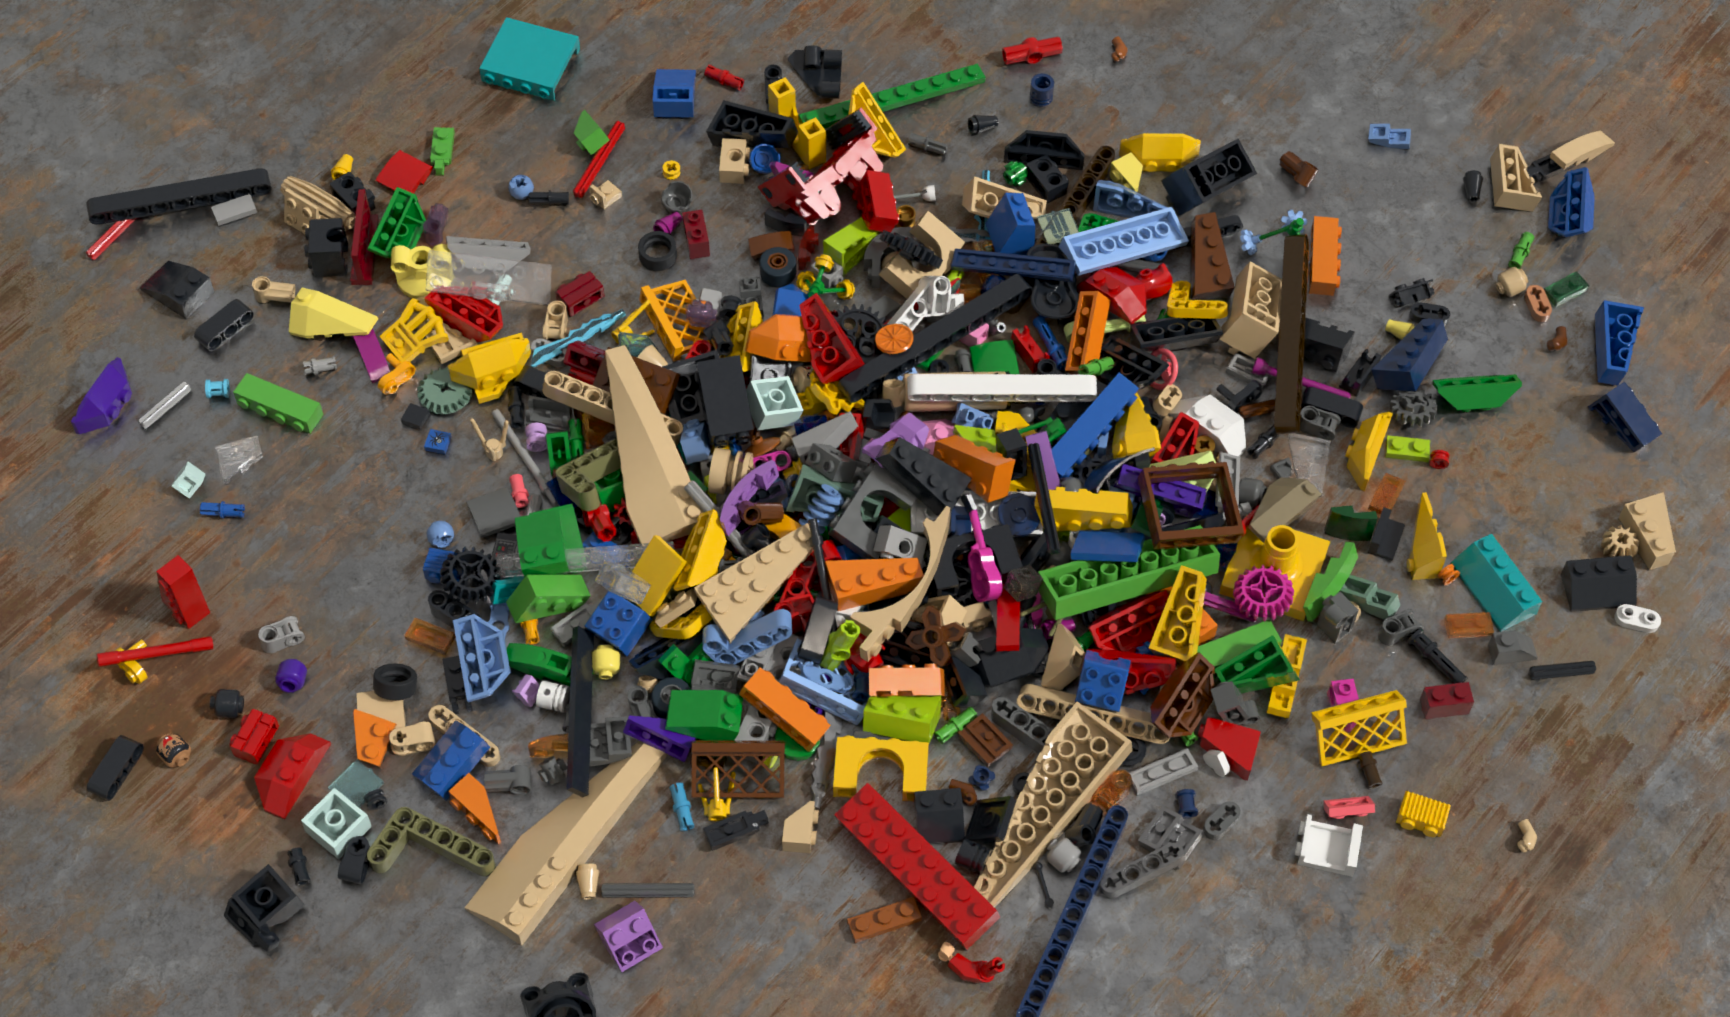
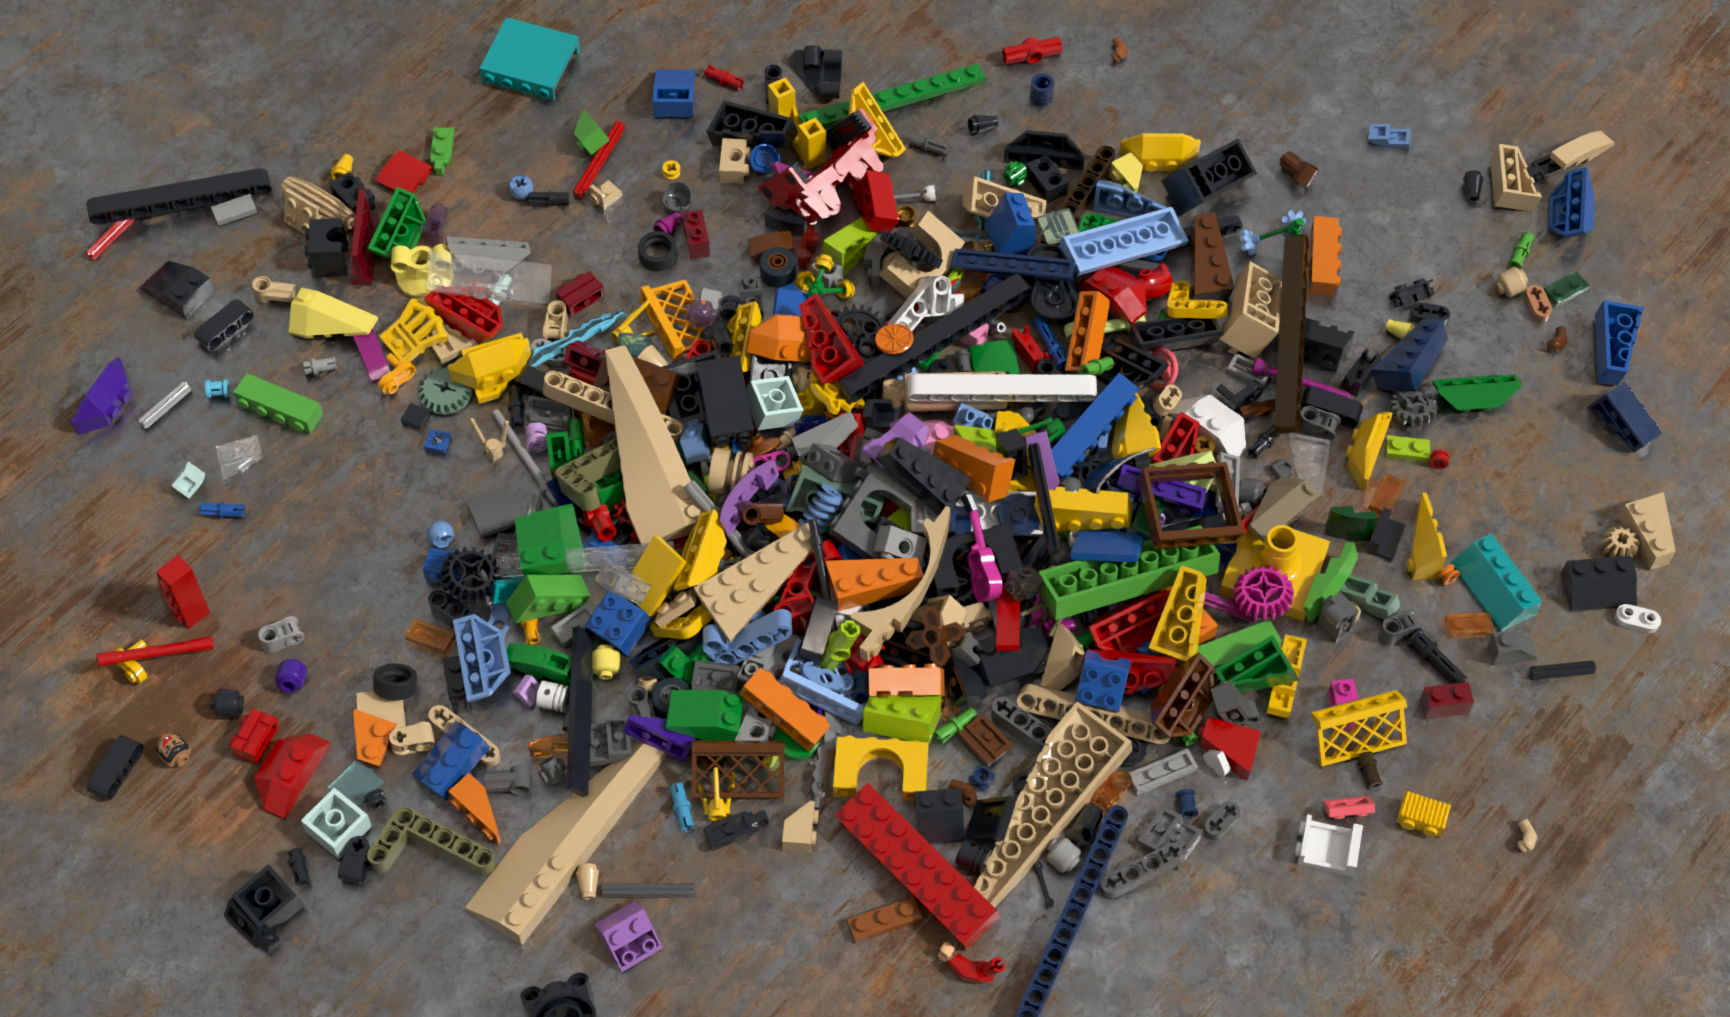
coral pin [509,474,529,508] -> none

